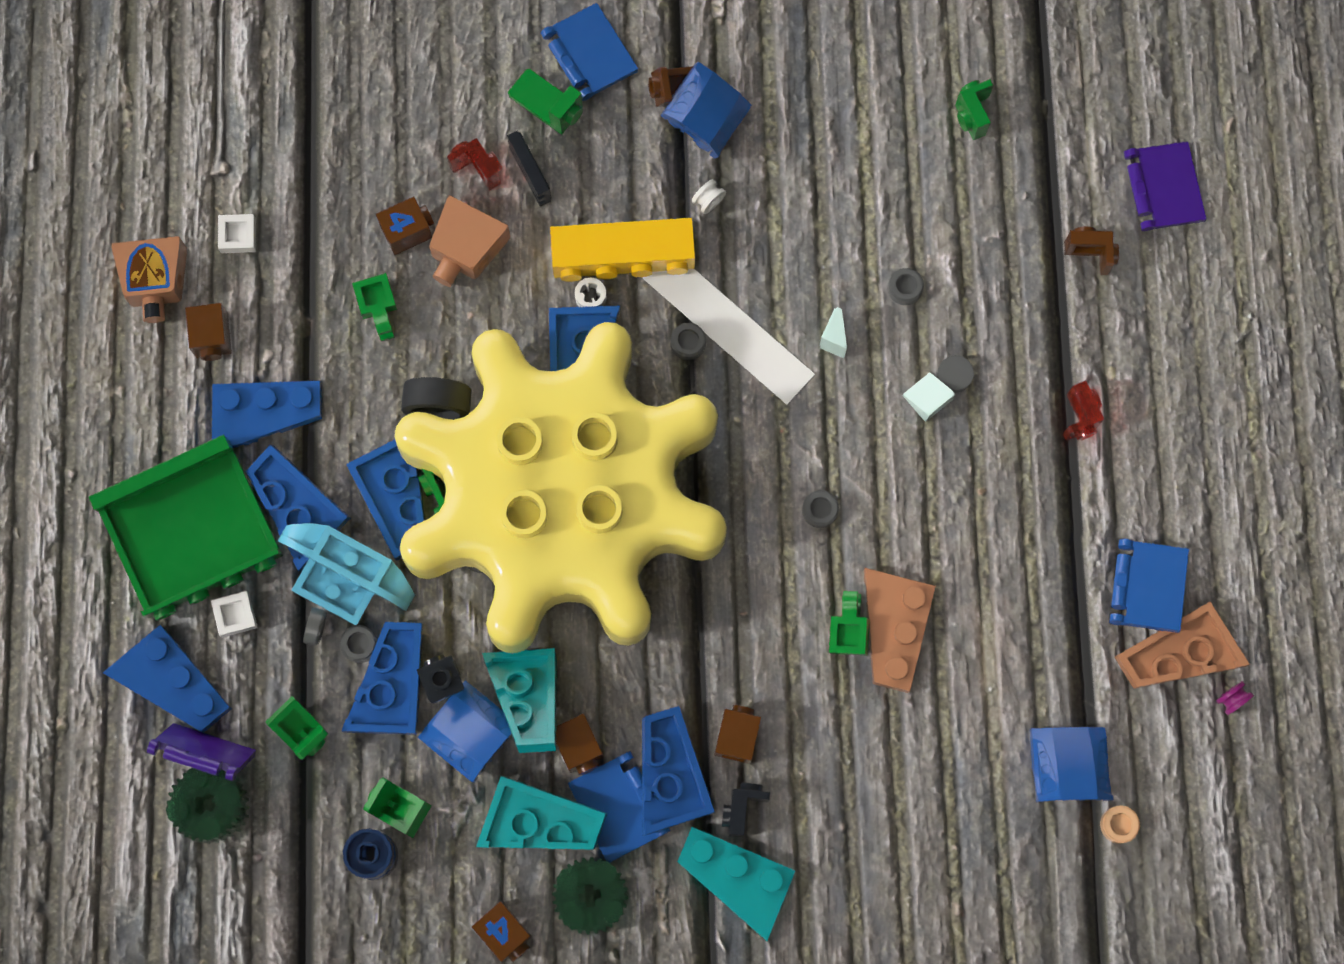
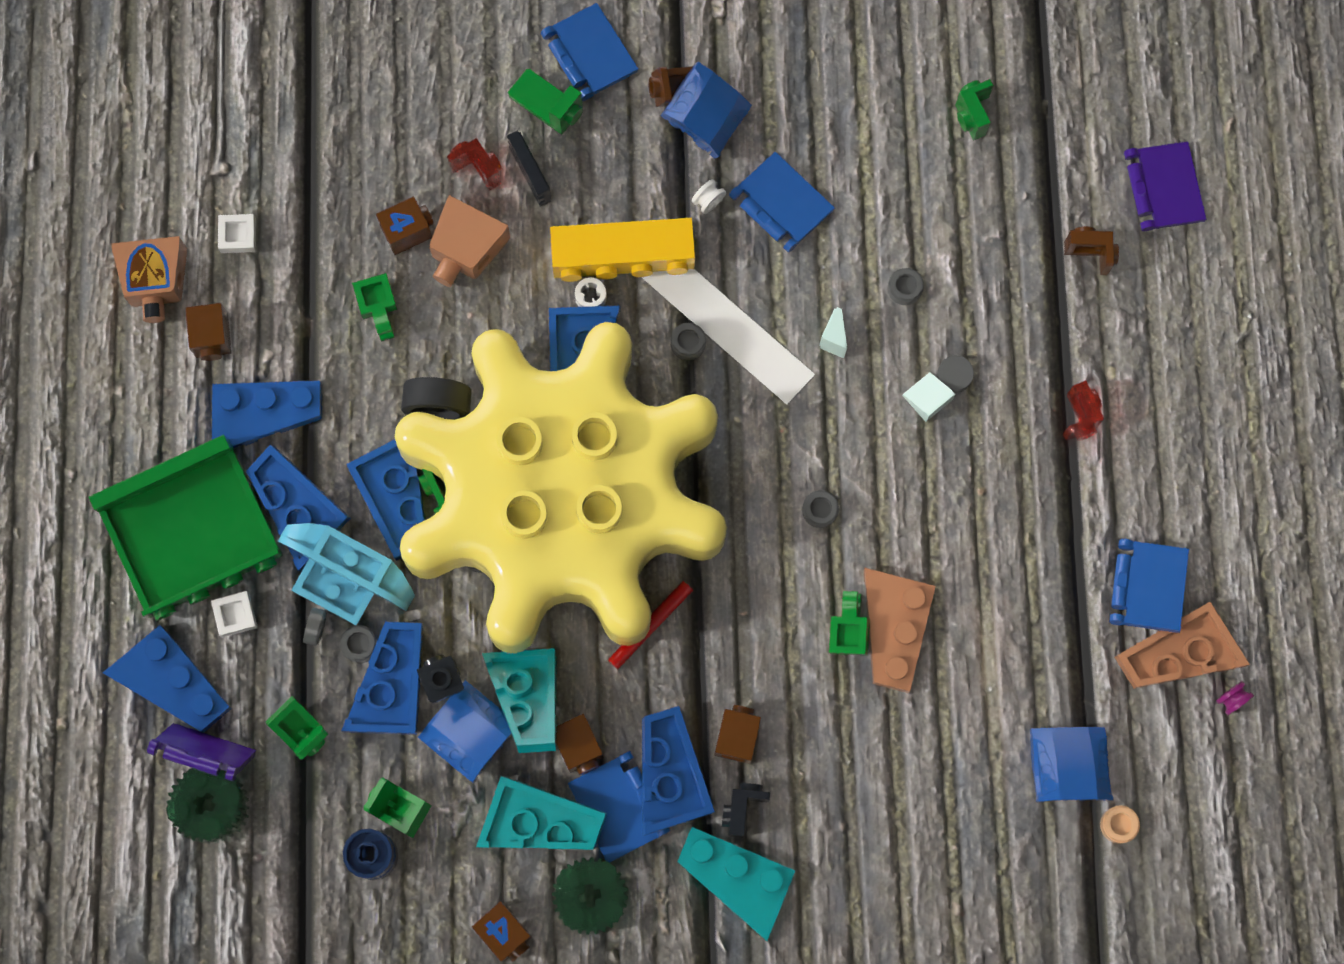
none -> red bar [607,581,693,670]
none -> blue piece [729,152,835,253]

